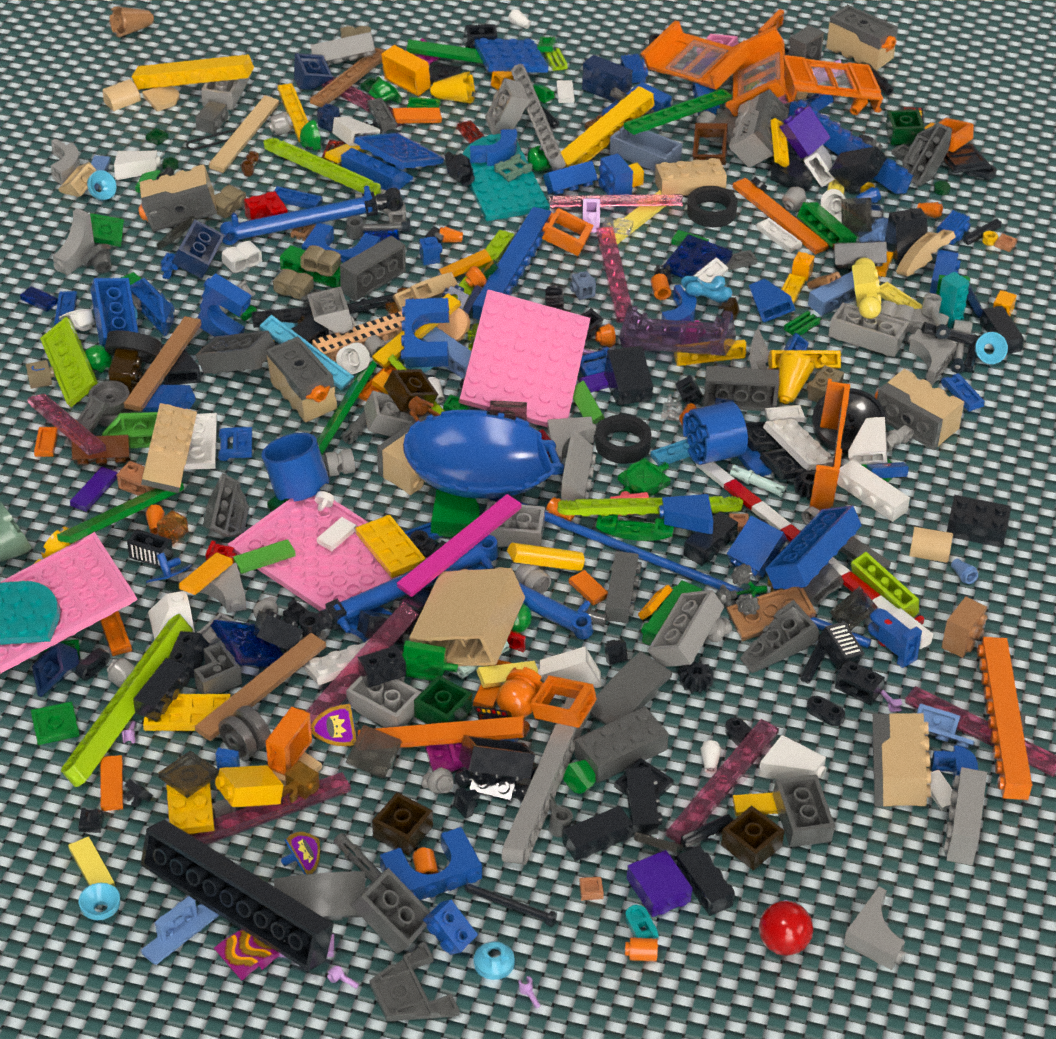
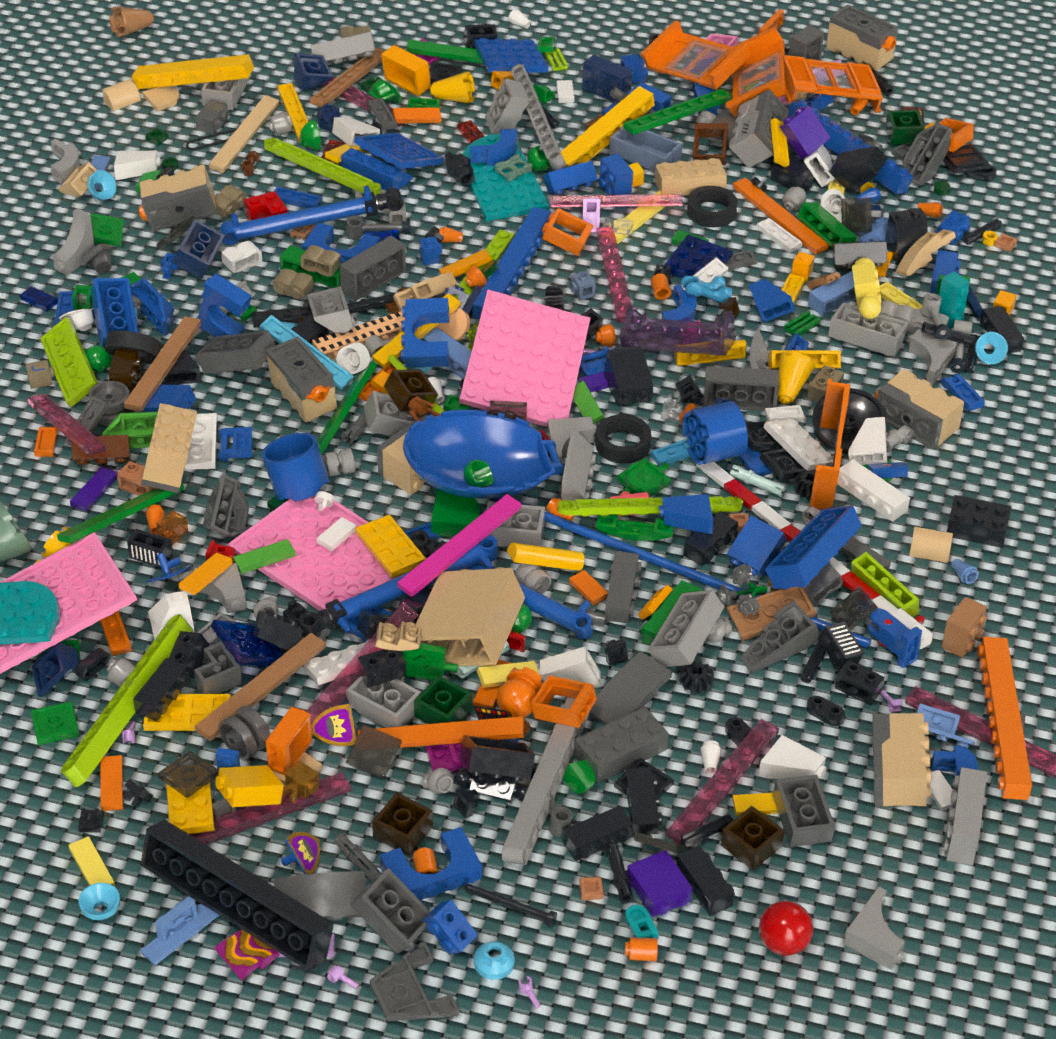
none -> green window [72,285,93,312]
none -> tan slope [375,622,421,651]
none -> green hair [463,459,494,488]
none -> black pin [605,843,633,903]

